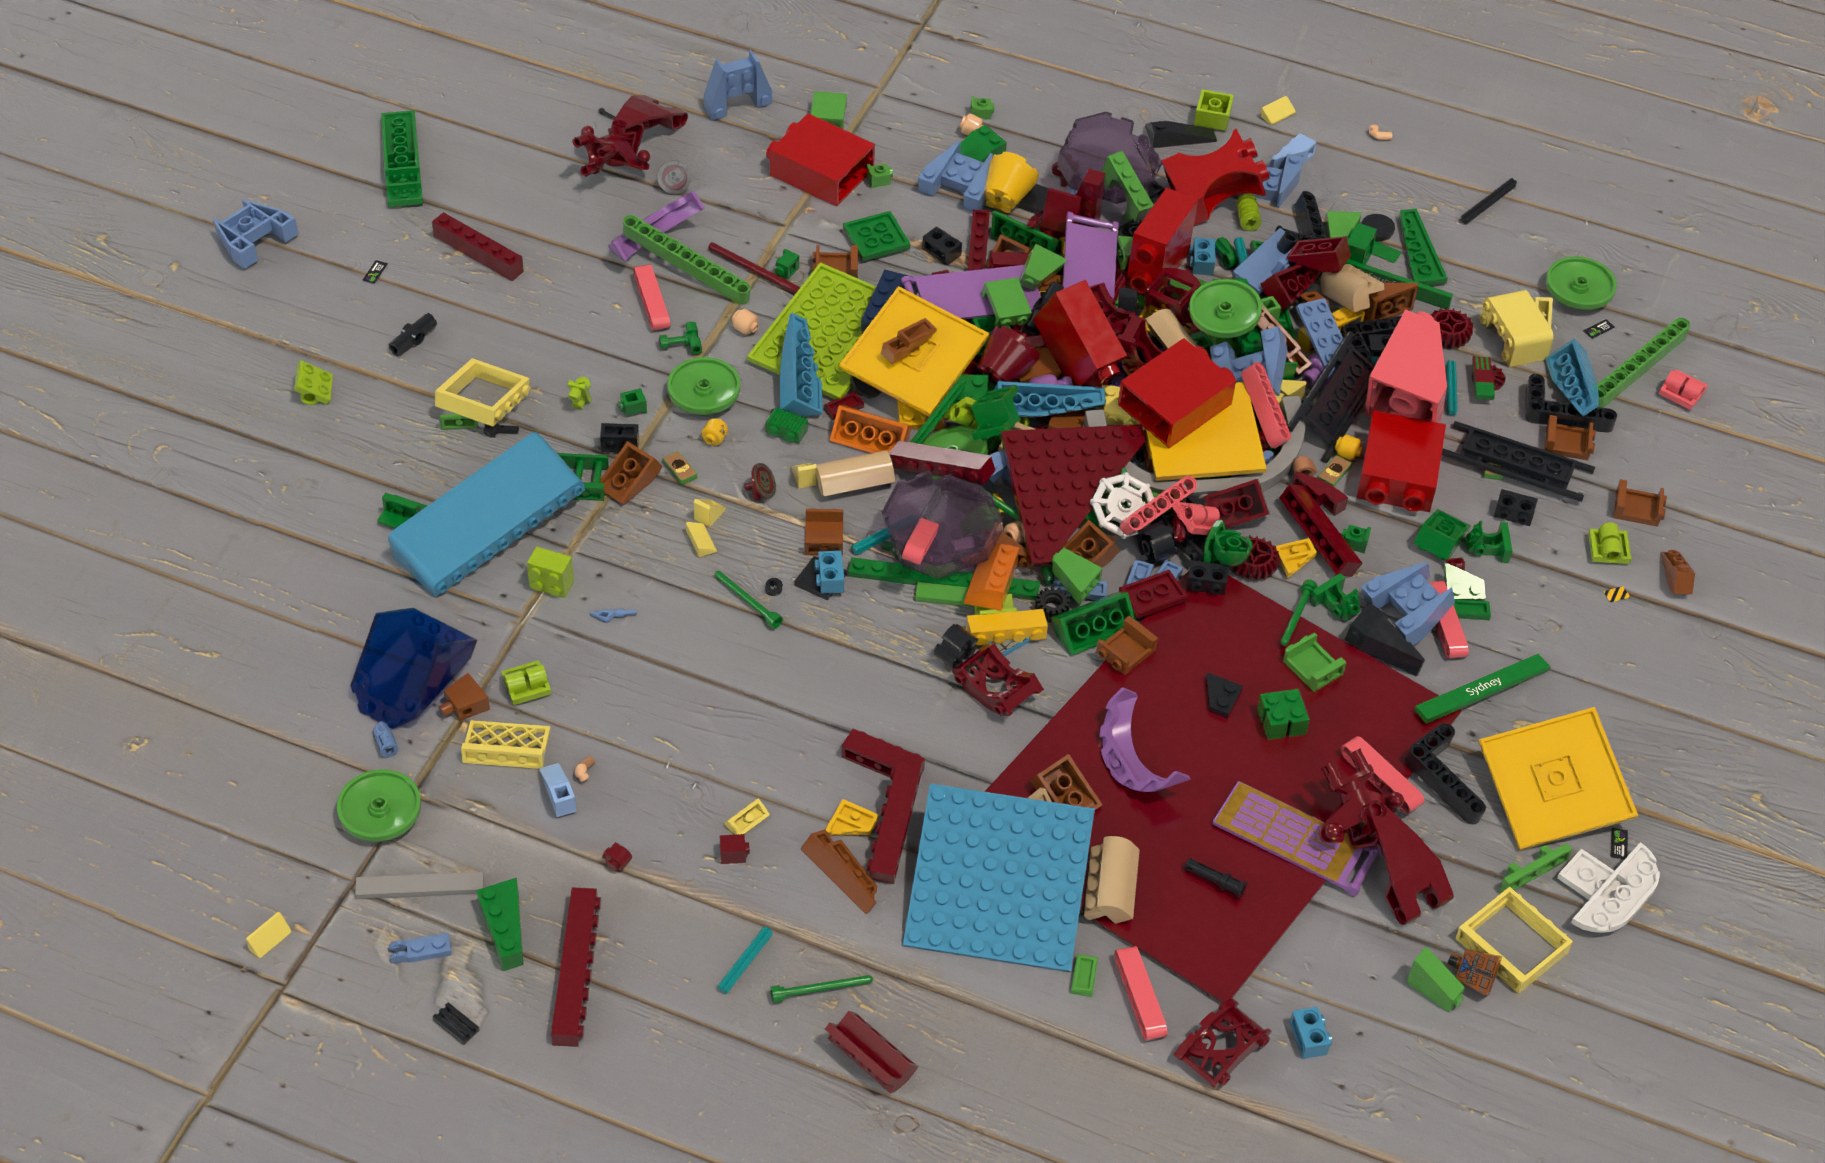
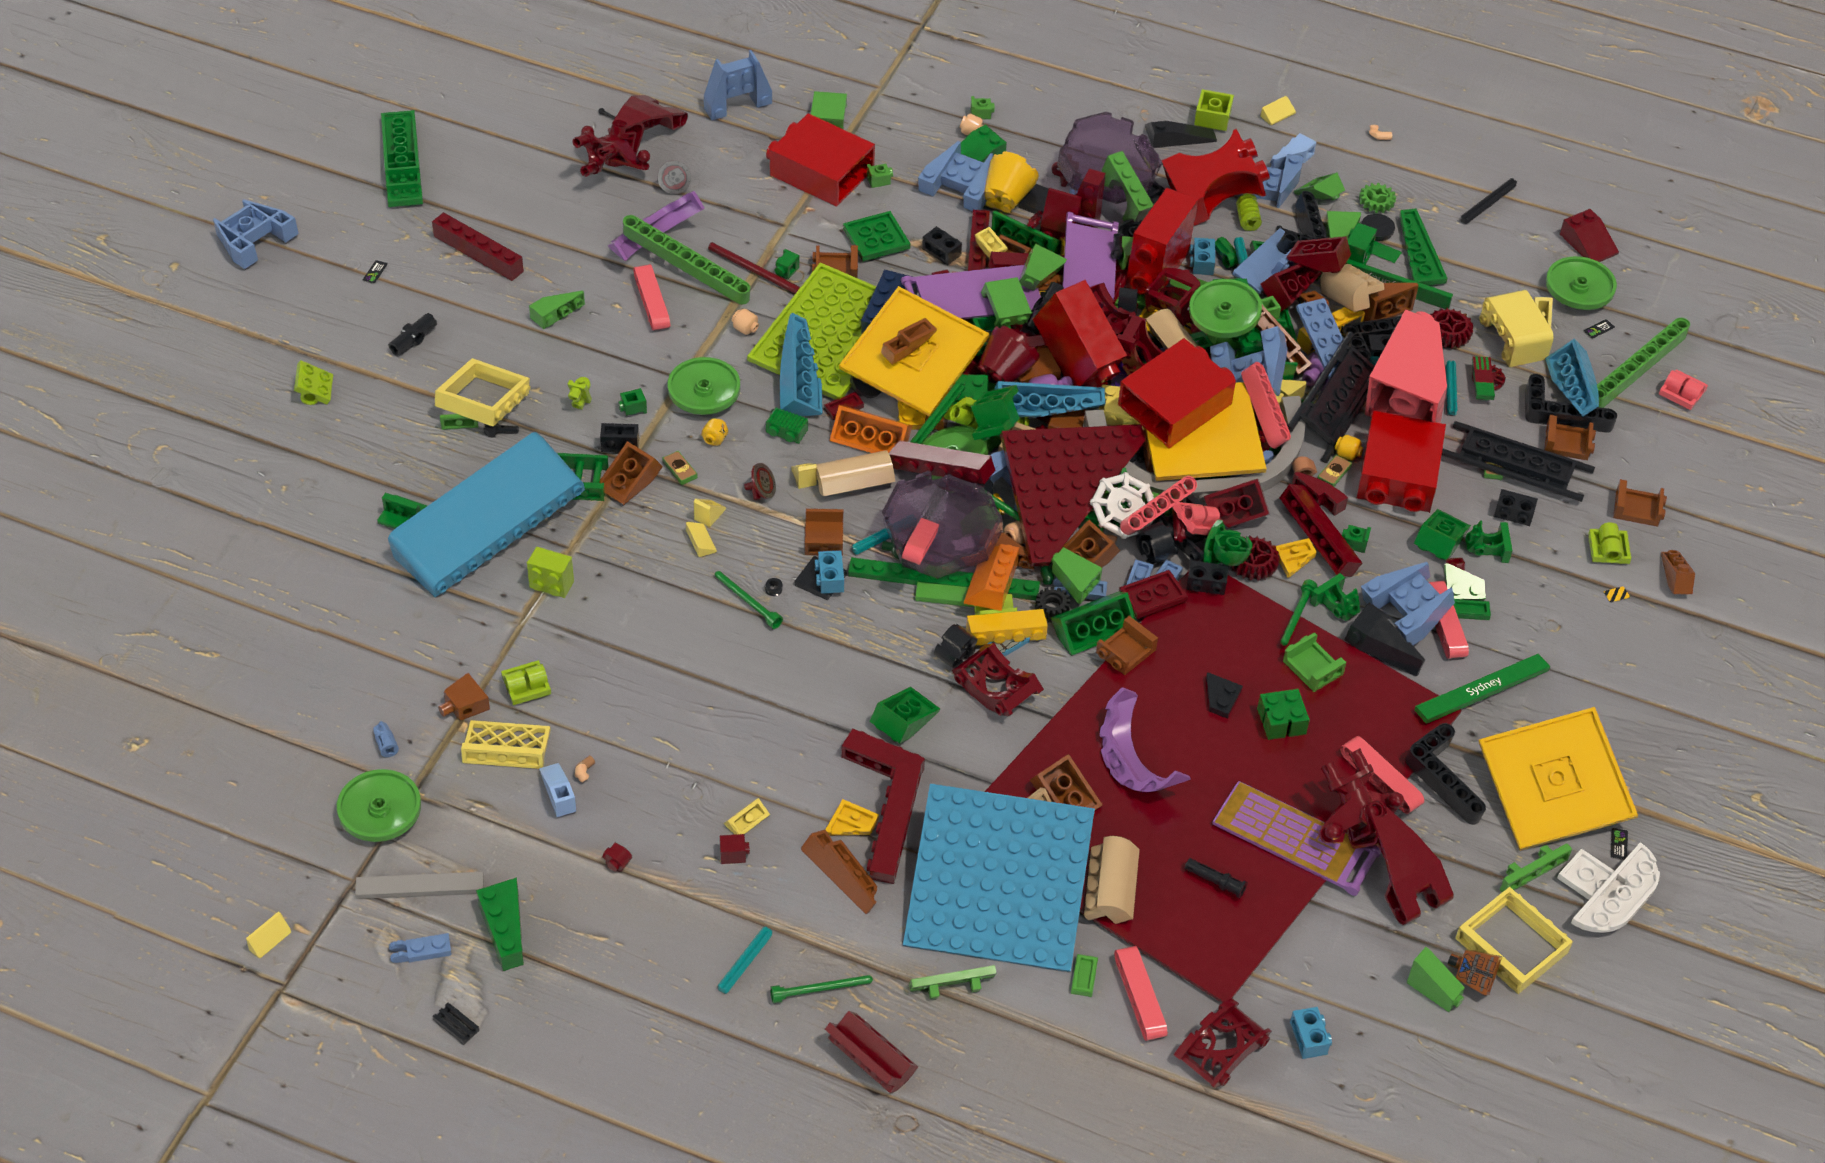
clear blue windscreen [350,608,477,729] -> none
dark red brick [551,887,601,1047] -> none
medium blue hand [590,608,637,622] -> none
green bar [659,322,702,355] -> none
none -> bright green slope [529,291,585,329]
none -> green slope [870,687,940,744]
none -> bright green hinge [909,965,997,999]
none -> light yellow slope [975,227,1008,258]
none -> black arm [1111,233,1123,260]
none -> bright green slope [1294,172,1345,200]
none -> bright green gear [1359,183,1396,213]
none -> dark red slope [1559,209,1619,262]

